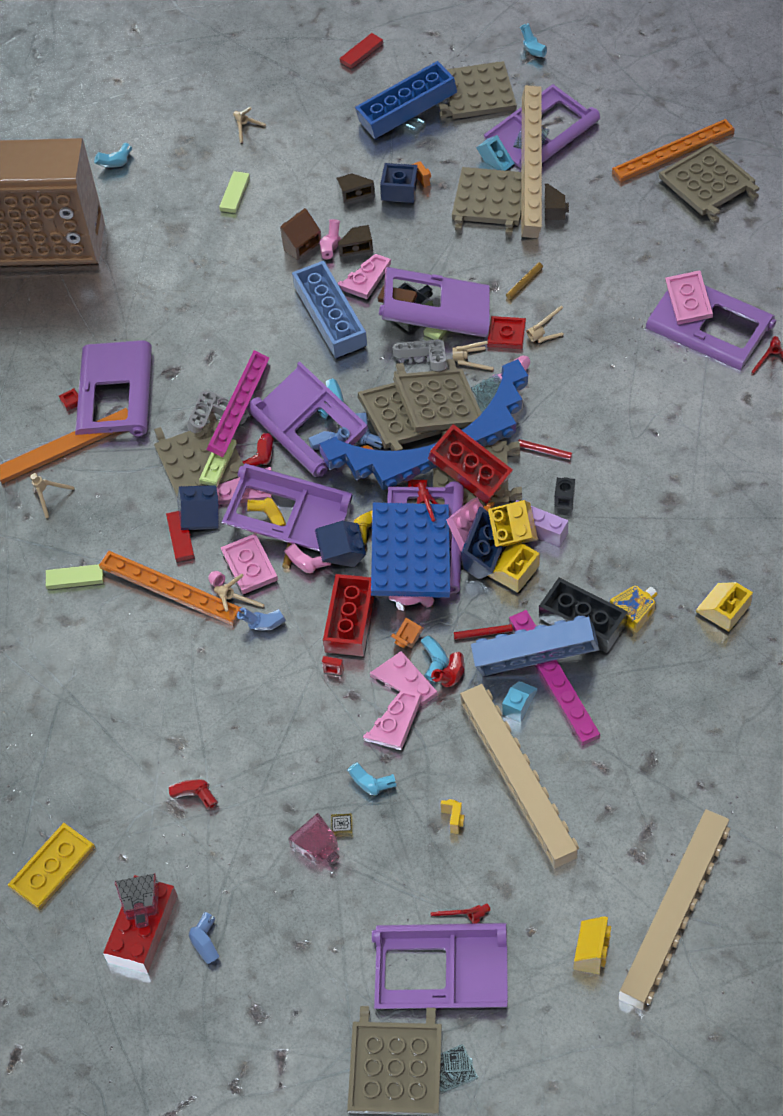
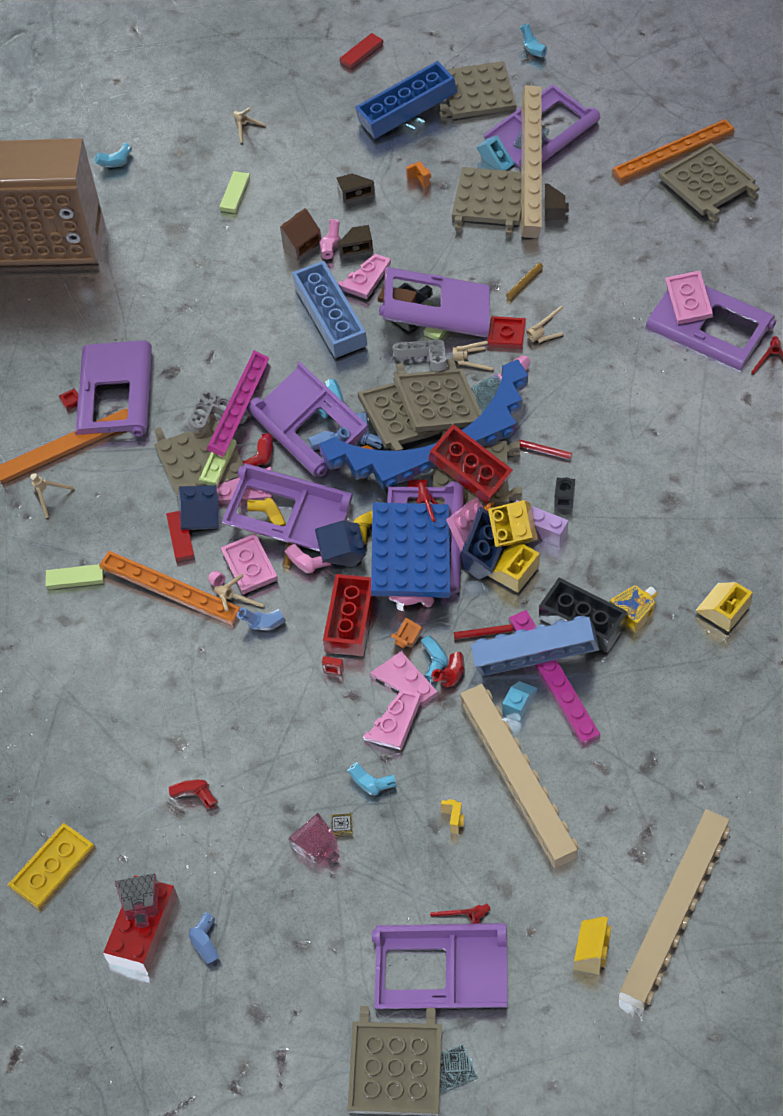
dark blue slope [380,163,418,203] -> none

